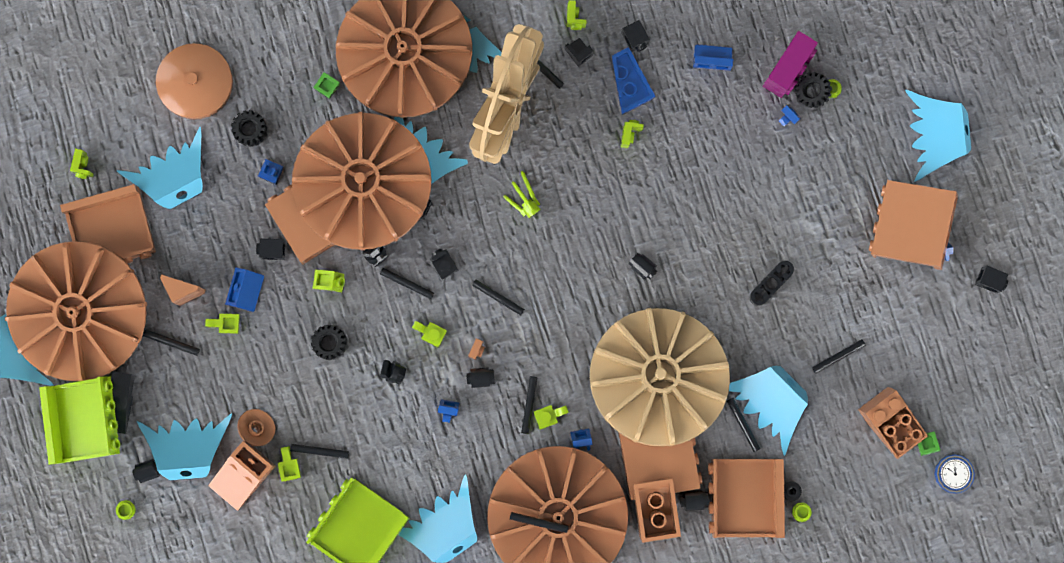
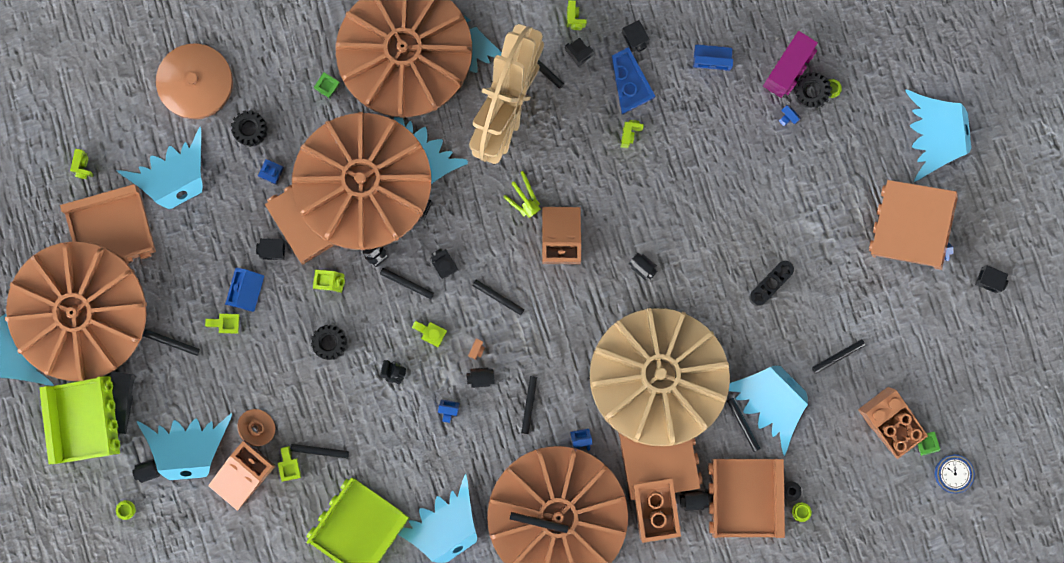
nougat slope [160,275,206,306] -> none
lime plate [534,405,569,430] -> none
none -> nougat slope [542,207,581,264]

